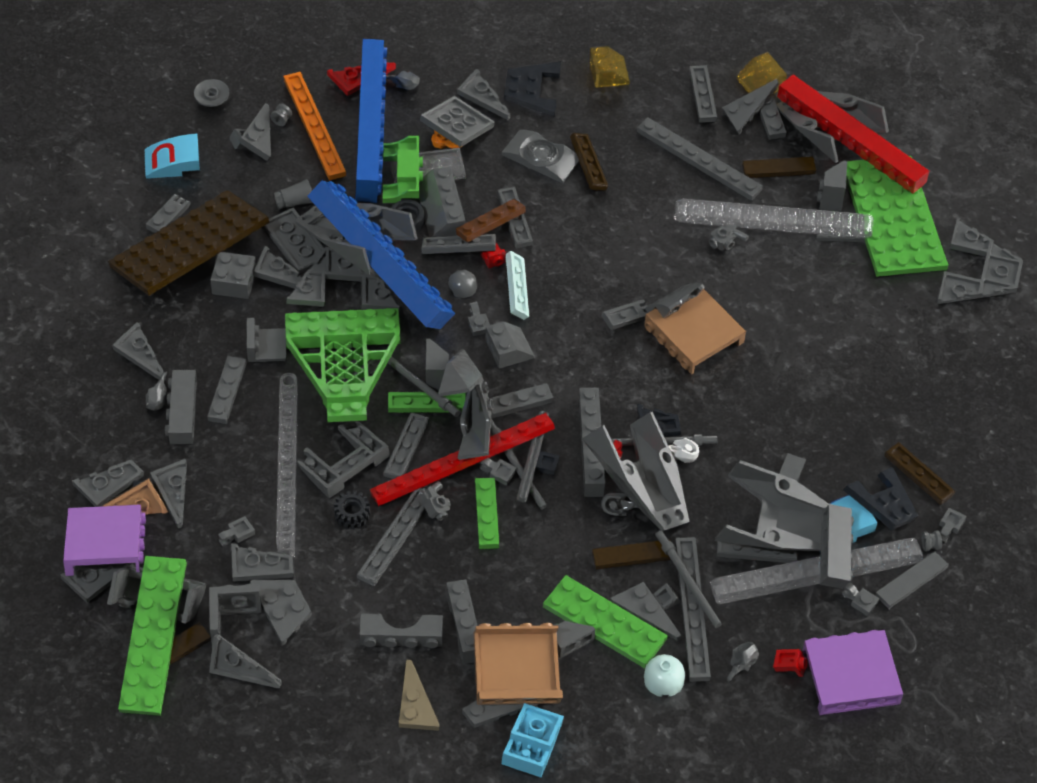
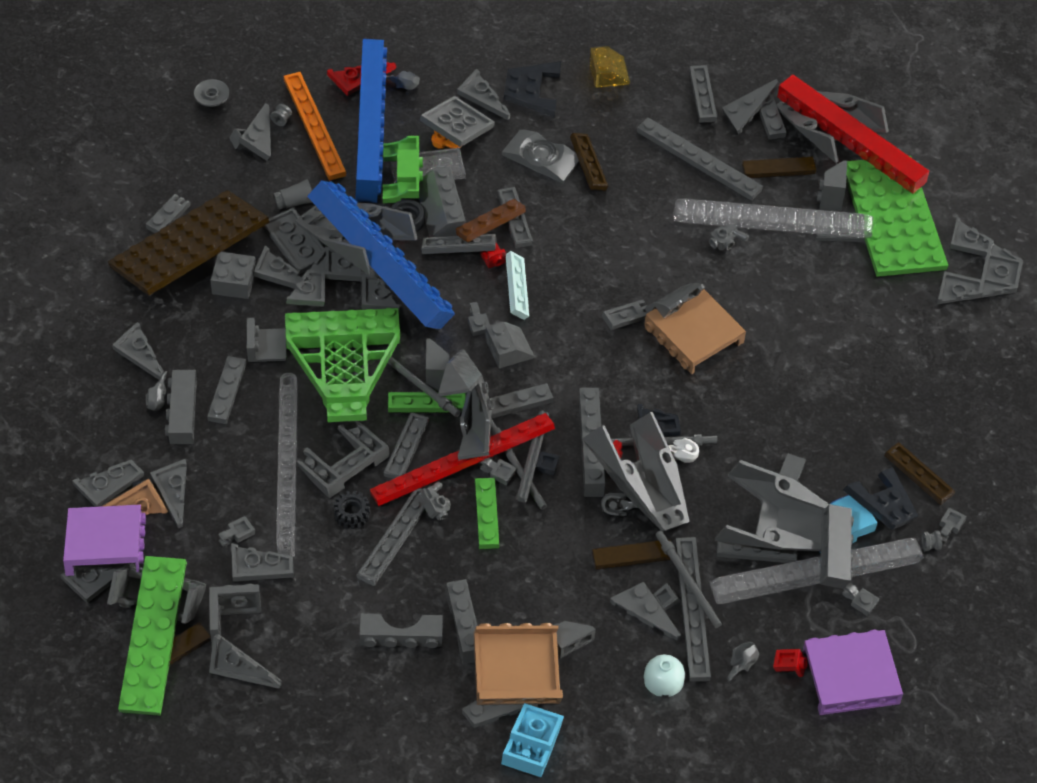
medium azure slope [145,134,200,178] -> none
dark grey wing [250,580,312,646] -> none
dark tan wing [399,660,439,731] -> none
dark grey hair [448,270,477,298] -> none
bright green plate [543,575,668,668] -> none
clear yellow slope [737,52,787,93] -> none
dark grey tile [875,551,949,609] -> none

